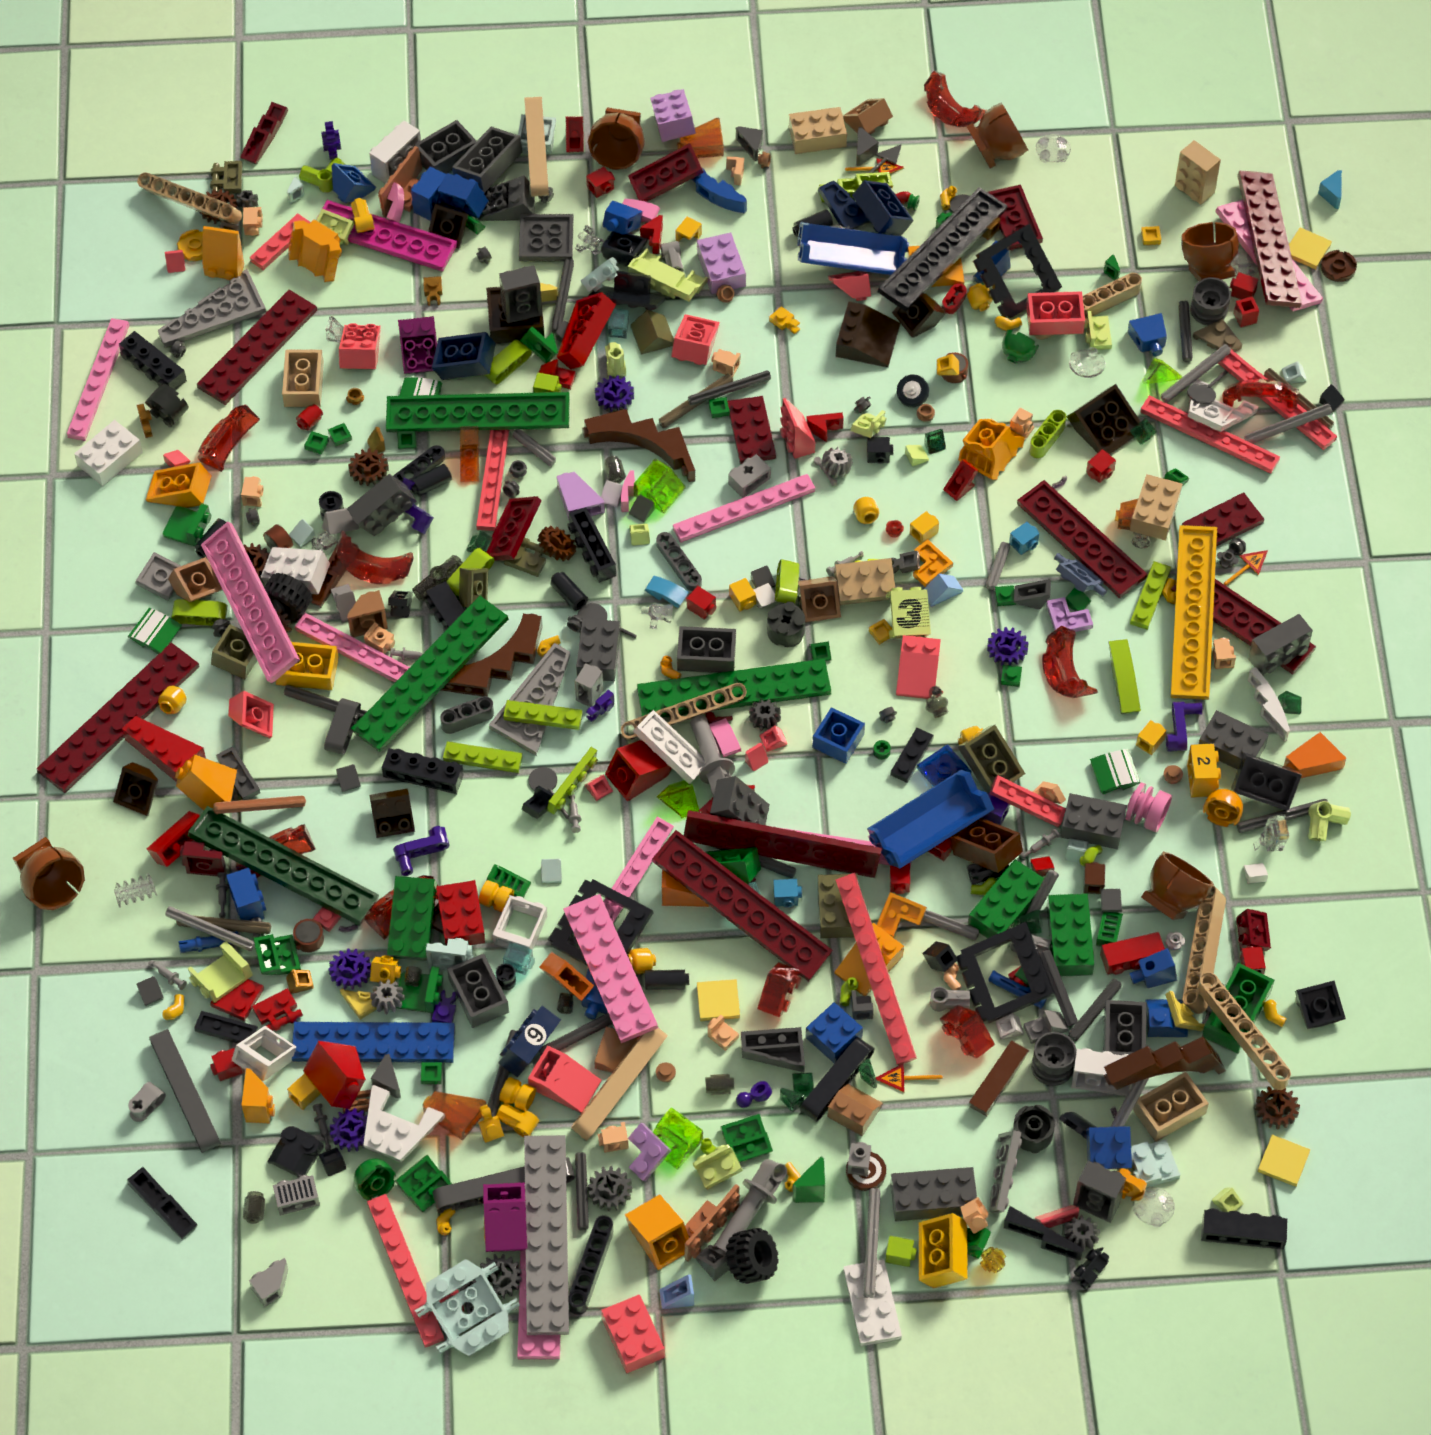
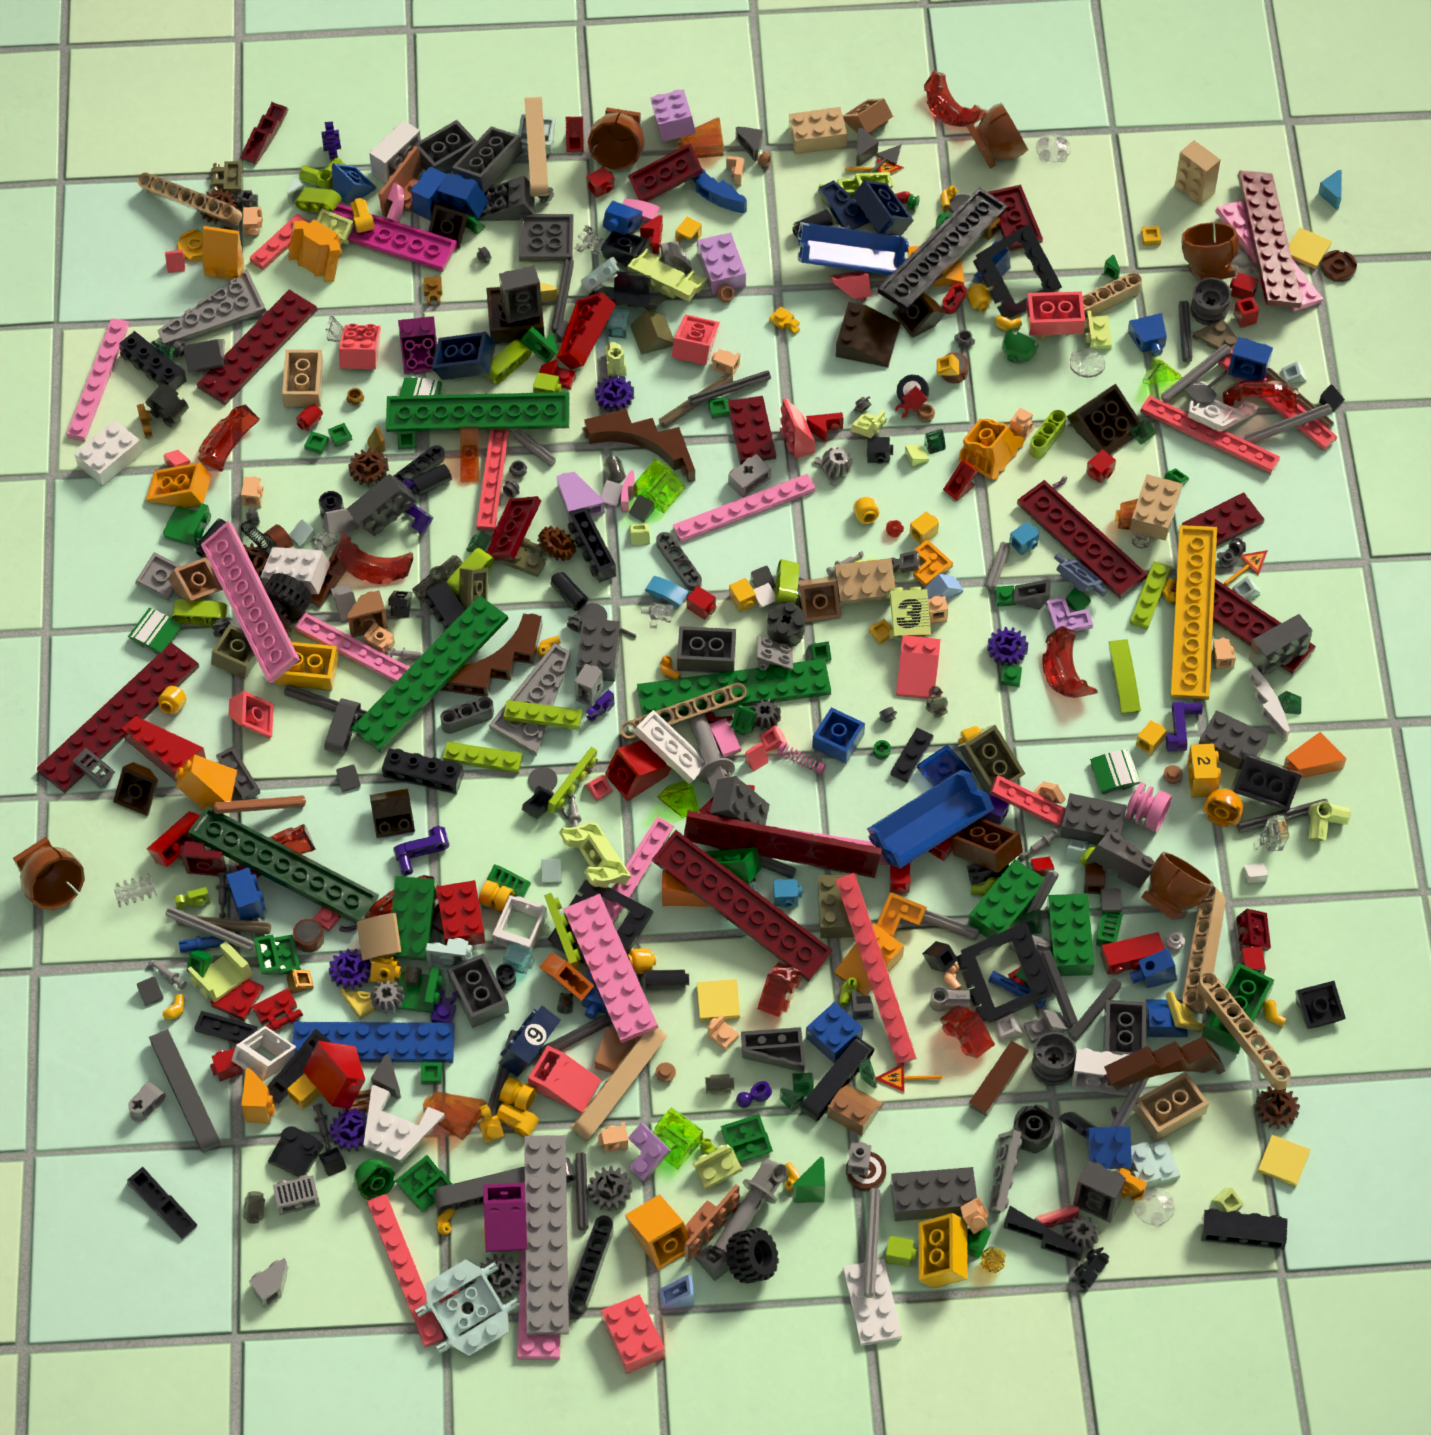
none -> dark grey slope [72,747,115,788]
none -> clear green slope [151,341,175,360]
none -> lime plate [174,887,210,909]
none -> dark grey slope [183,339,225,373]
none -> green slope [187,950,213,978]
none -> black piece [240,521,271,550]
none -> black slope [267,1029,331,1104]
none -> lime beam [295,188,342,213]
none -> tan slope [357,913,401,961]
none -> lime plate [544,893,582,969]
none -> yellowish green bracket [559,822,632,888]
none -> dark grey slope [667,242,692,274]
none -> green bracket [730,705,757,735]
none -> light grey hinge [757,636,793,670]
none -> bright pink piece [778,742,826,775]
none -> red plate [895,386,928,418]
none -> light nougat brick [928,596,948,624]
none -> dark grey plate [954,330,975,349]
none -> dark grey wedge [1086,829,1155,889]
none -> blue brick [1228,337,1273,385]
none -> light aqua slope [1232,576,1261,600]

